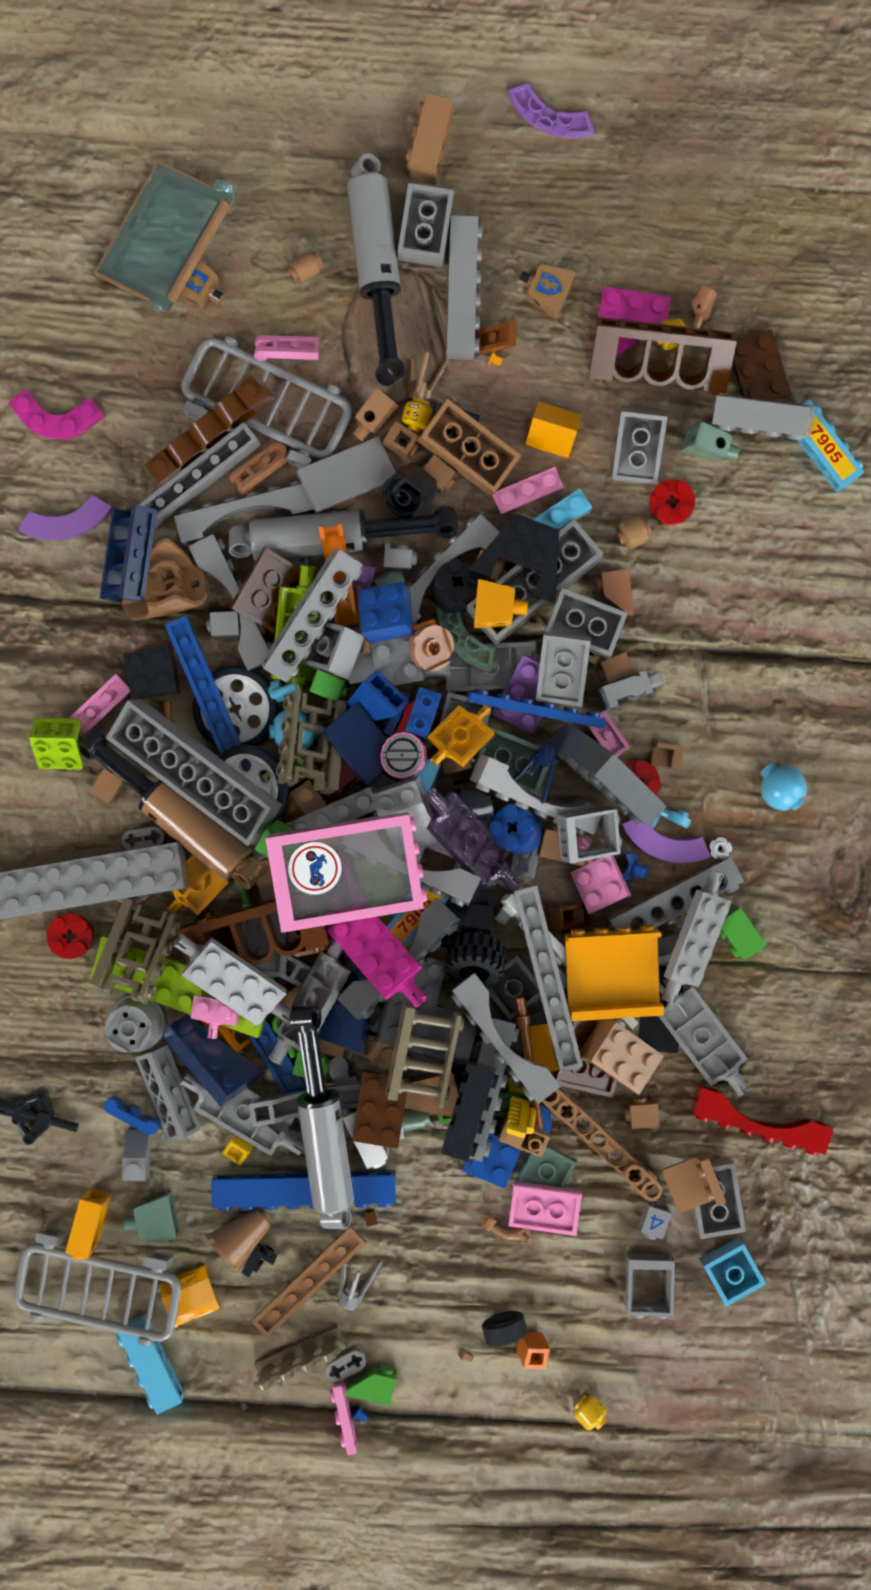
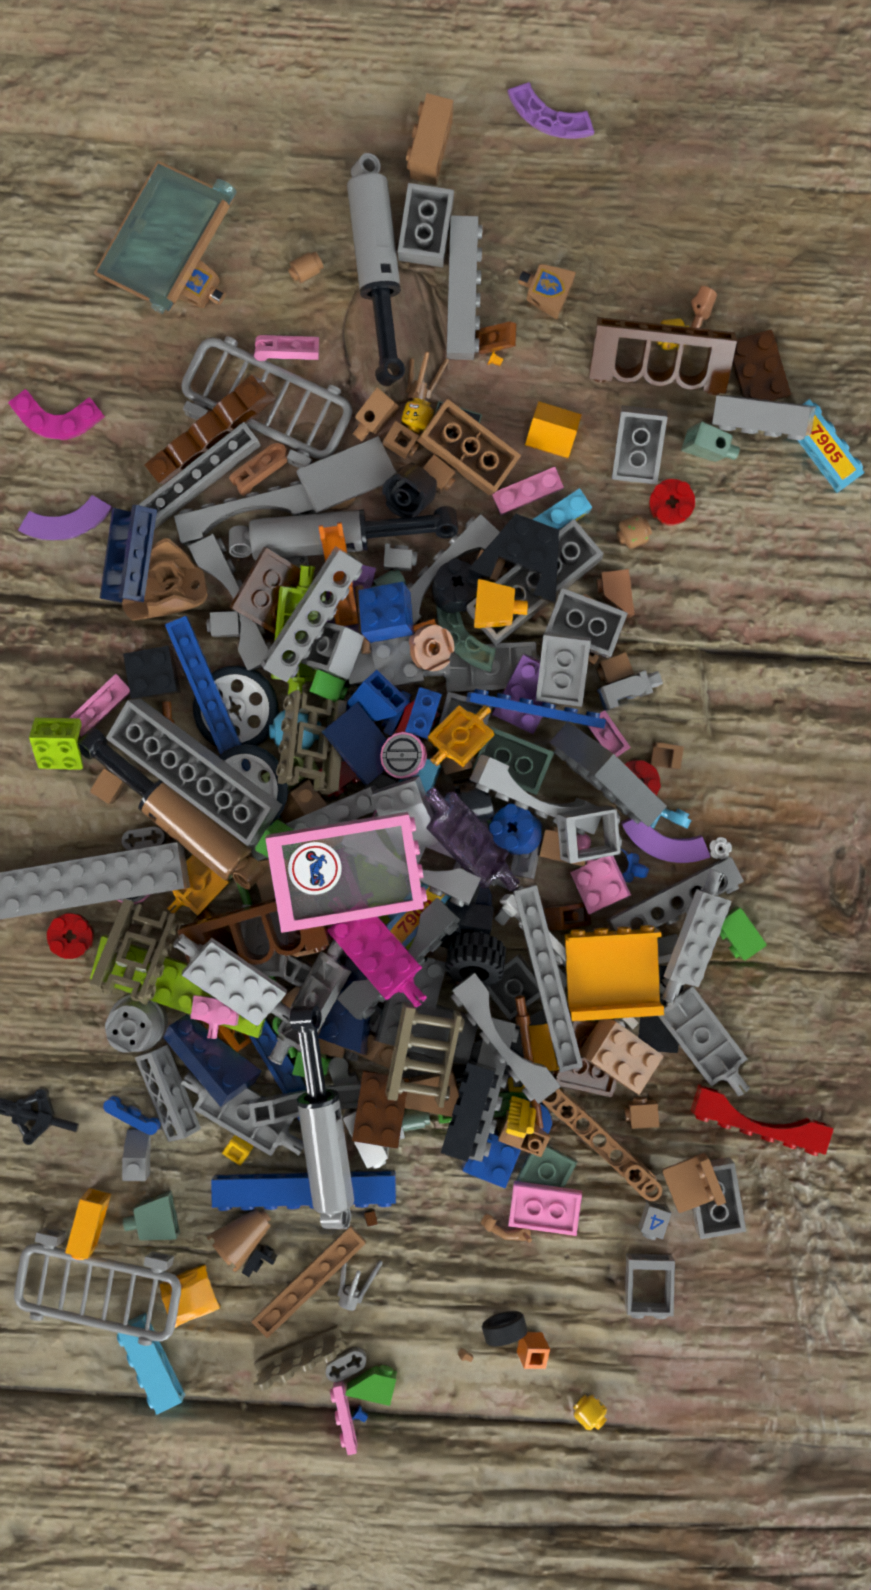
medium azure plate [268,679,298,703] -> none
dark blue plant [513,743,559,804] -> none
dark pink plate [598,286,671,358] -> none
medium azure brick [699,1236,766,1307] -> none
medium azure brick [760,762,807,811] -> none

